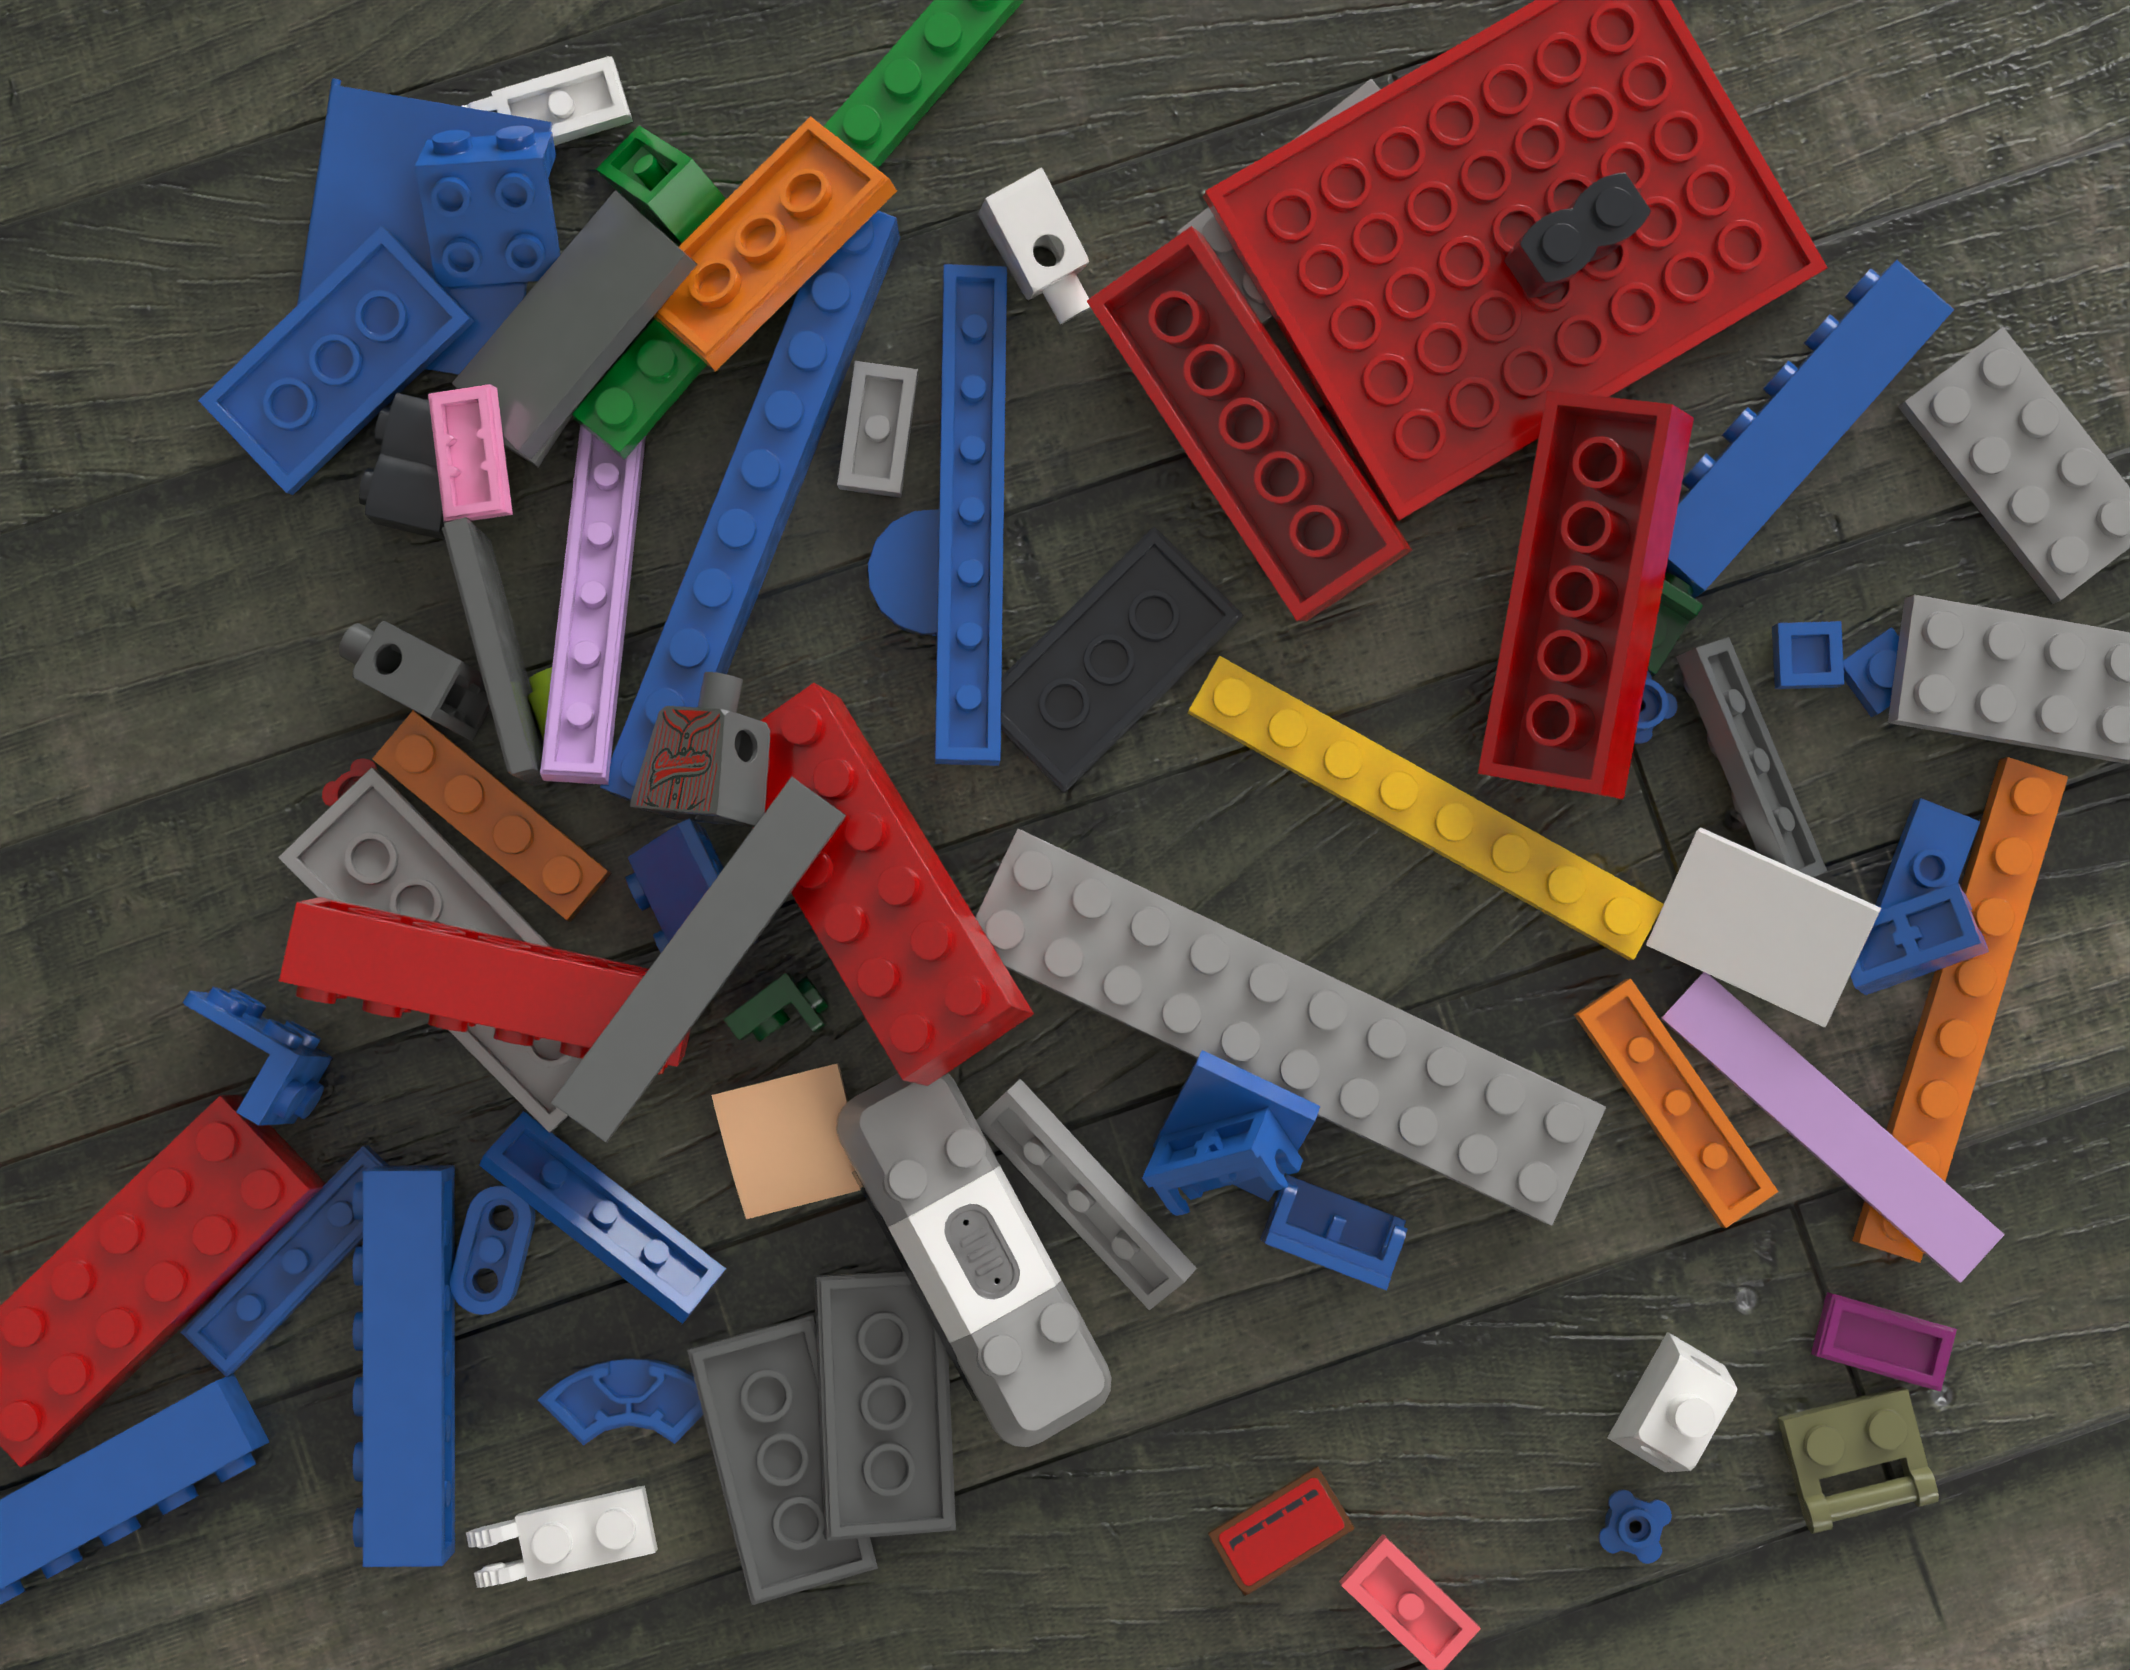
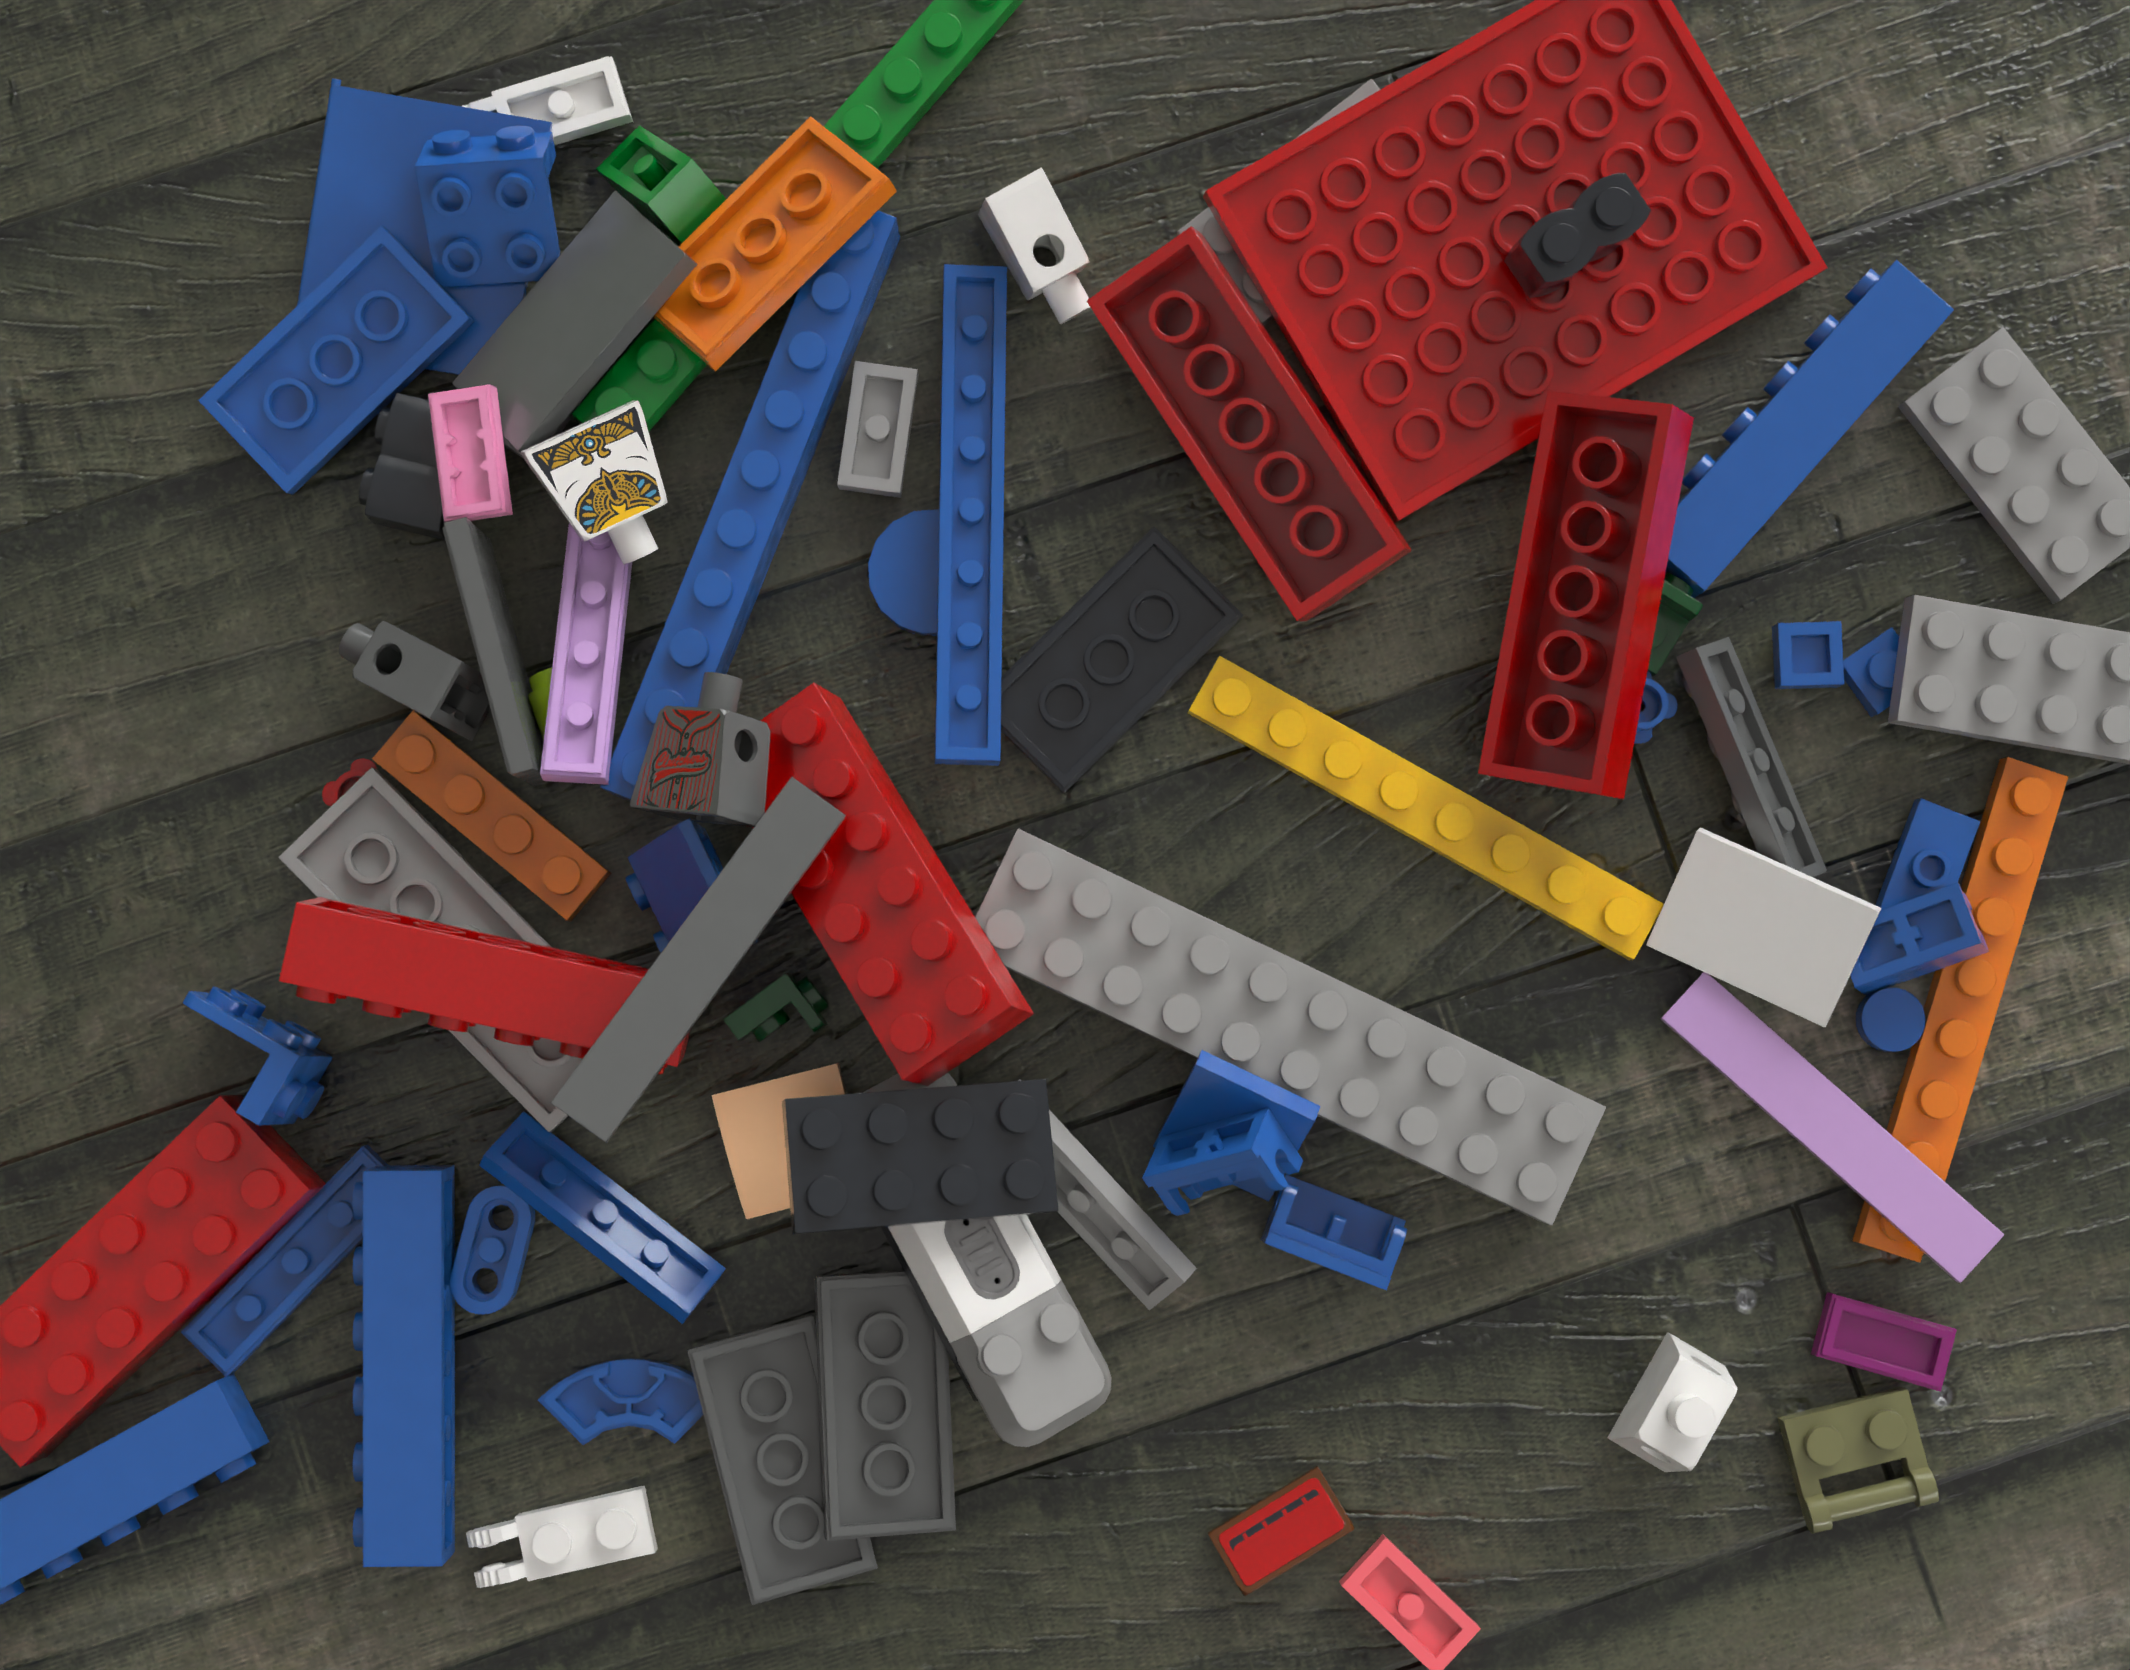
orange plate [1574,978,1779,1228] -> none
blue plate [1599,1489,1672,1564] -> none
none -> torso [521,400,668,564]
none -> black plate [782,1079,1059,1235]
none -> blue tile [1856,988,1925,1052]

